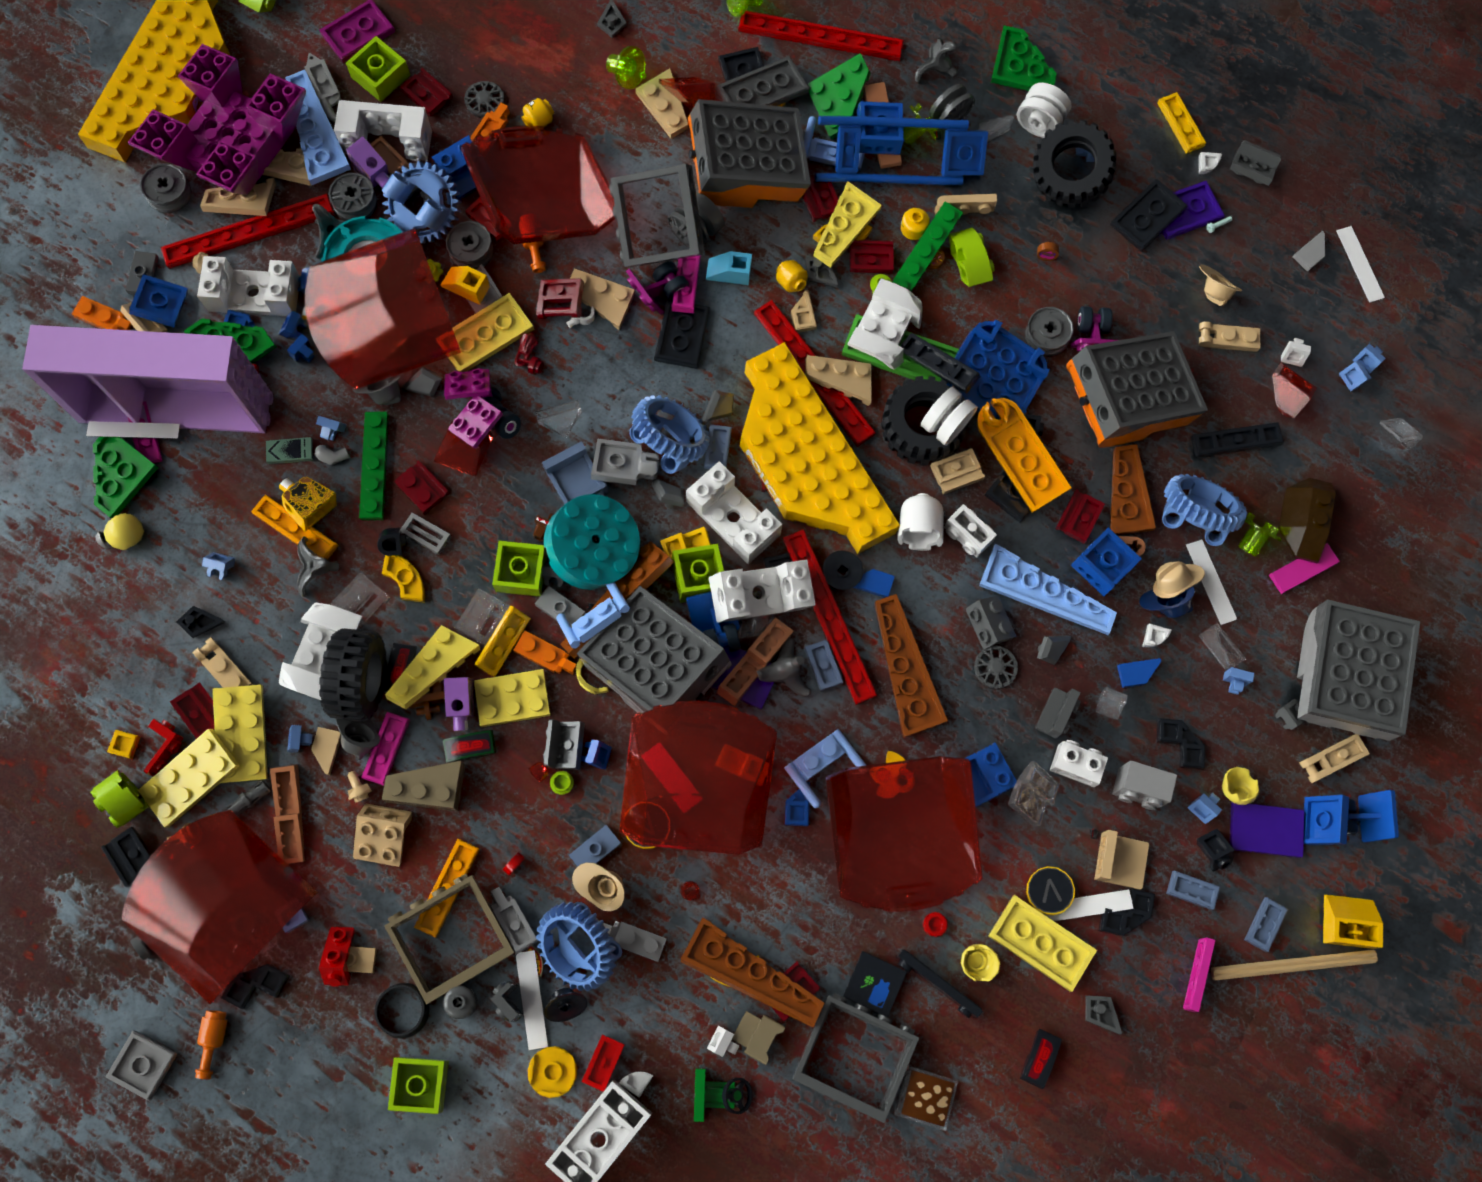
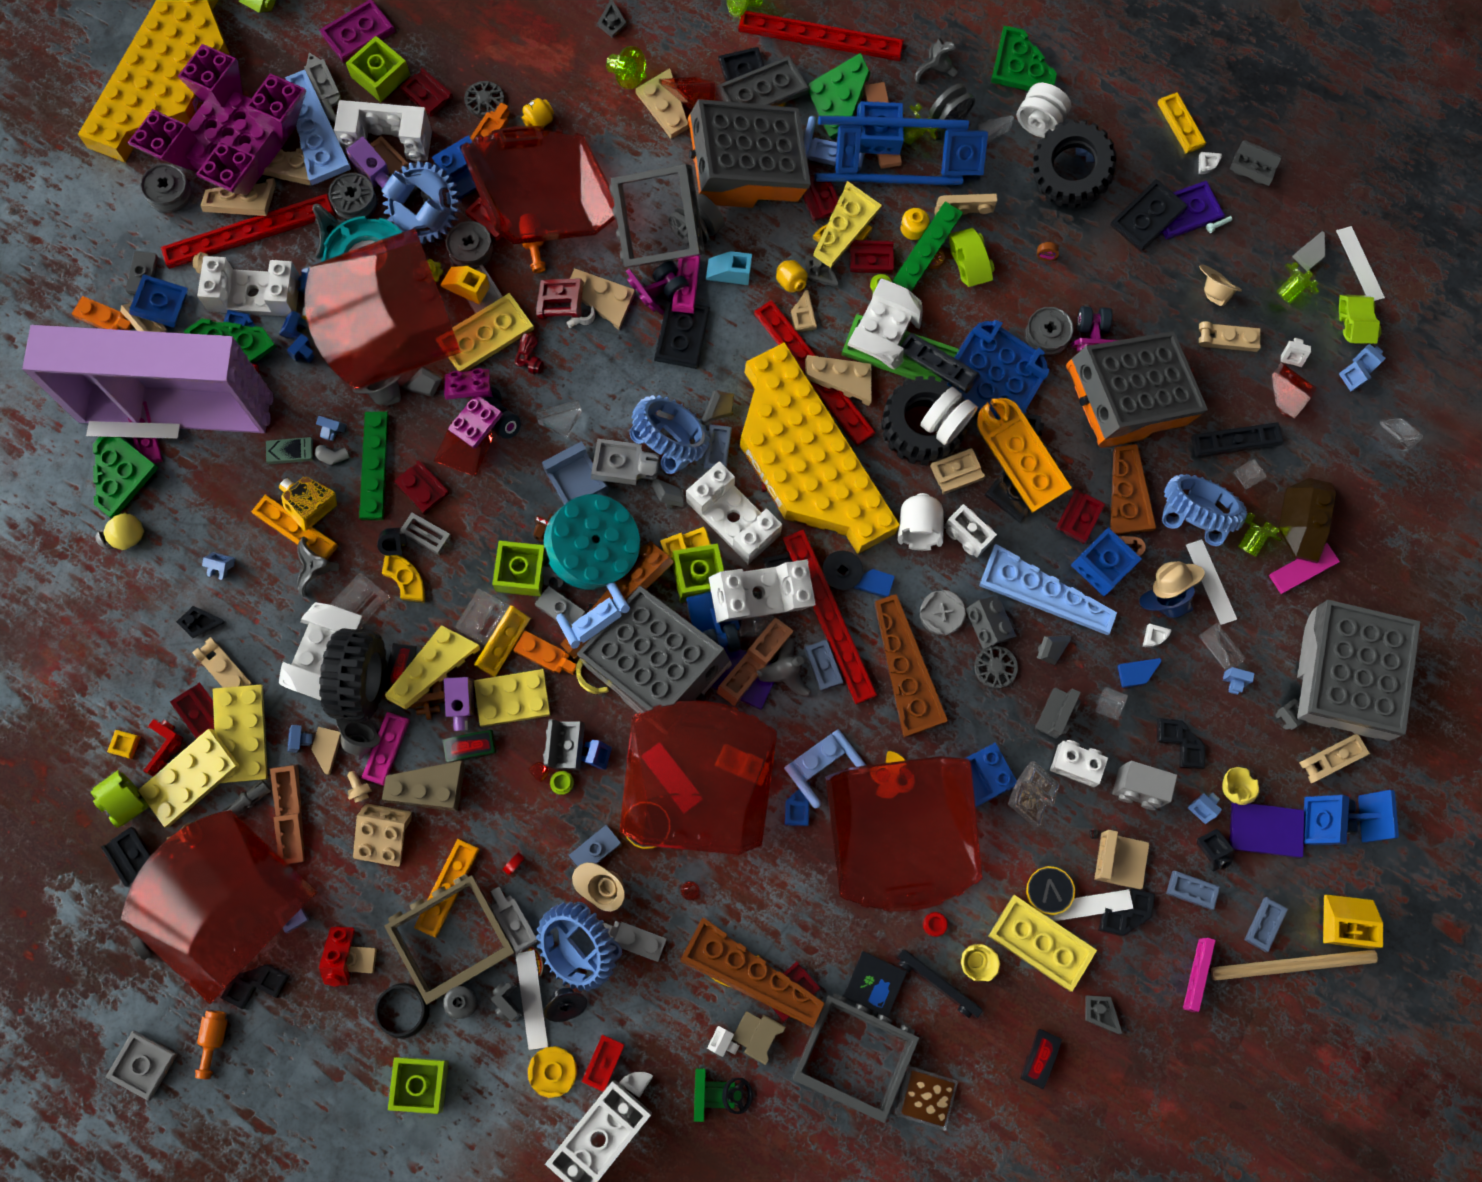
none -> light grey tile [920,590,966,636]
none -> clear plate [1234,459,1267,490]
none -> clear neon green piece [1276,262,1319,304]
none -> lime brick [1339,295,1381,344]

